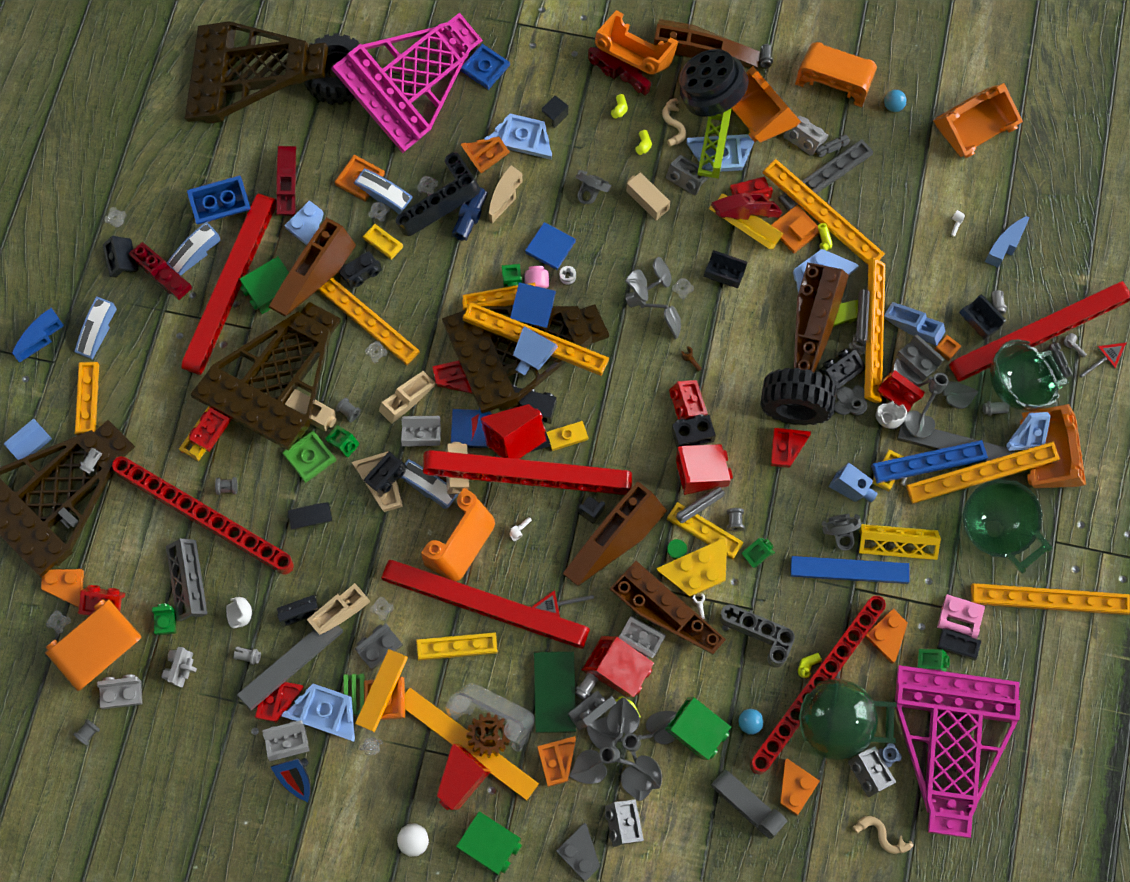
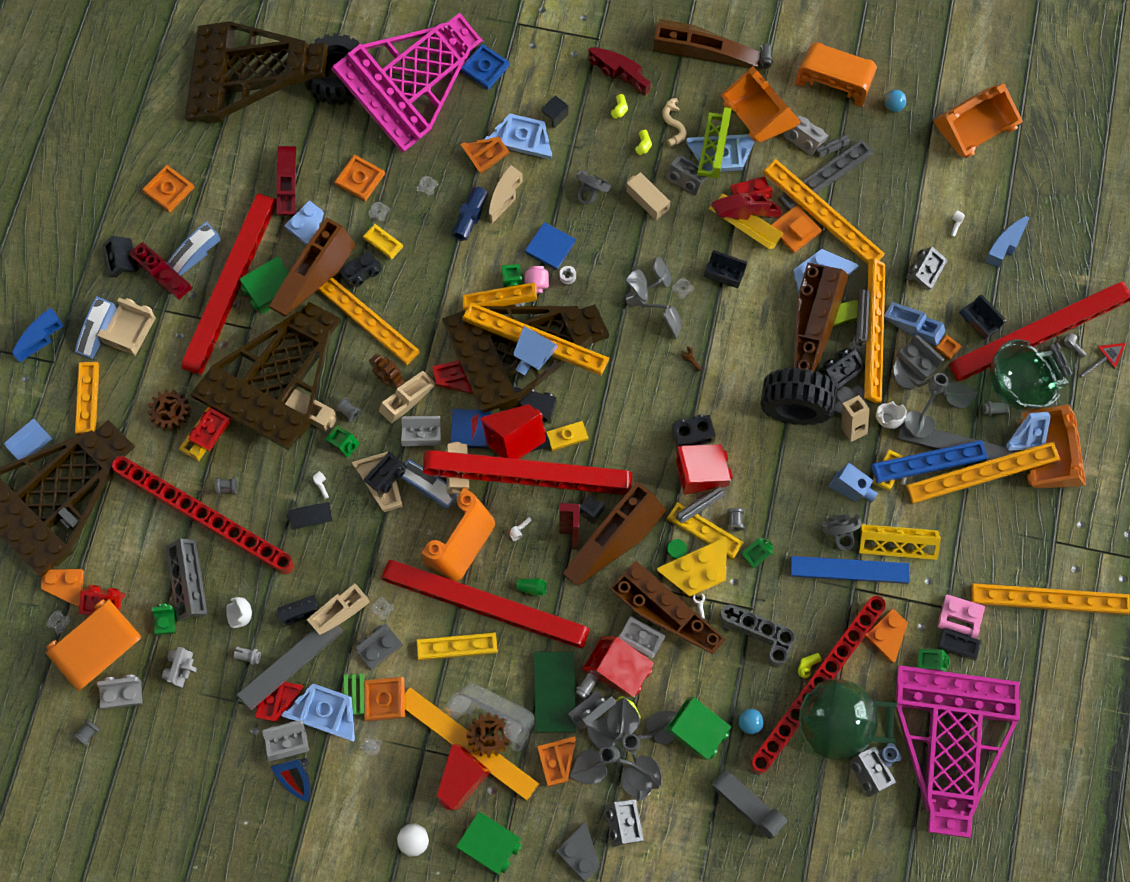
light grey pin [79,448,102,474] -> none
clear plate [104,207,126,227] -> none
blue slope [187,175,251,225] -> none
bright green tile [282,430,336,483] -> none
slope [354,168,412,214] -> none
light orange tile [355,649,408,732] -> none
clear plate [365,341,388,363] -> none
black beam [395,152,480,236] -> none
blue tile [510,282,556,328] -> none
piece [532,590,594,617] -> none
orange windscreen [595,10,678,74] -> none
red bracket [669,380,708,420] -> none
black wheel [679,49,749,117] -> none
red wing [771,428,811,468] -> none
orange wing [780,759,820,815] -> none
neon yellow arm [818,223,833,251] -> none
tan animal [852,816,914,854] -> none
red bracket [877,370,925,412] -> none
clear green windscreen [963,479,1053,574] -> none
light grey pin [991,290,1007,315] -> none
none -> tan panel [97,298,156,356]
none -> orange tile [142,165,195,213]
none -> reddish brown gear [147,389,191,431]
none -> white hand [313,471,329,499]
none -> reddish brown gear [369,353,405,389]
none -> green cone [517,578,547,598]
none -> dark red fence [559,503,580,550]
none -> tan brick [841,395,869,442]
none -> bracket [906,247,948,290]

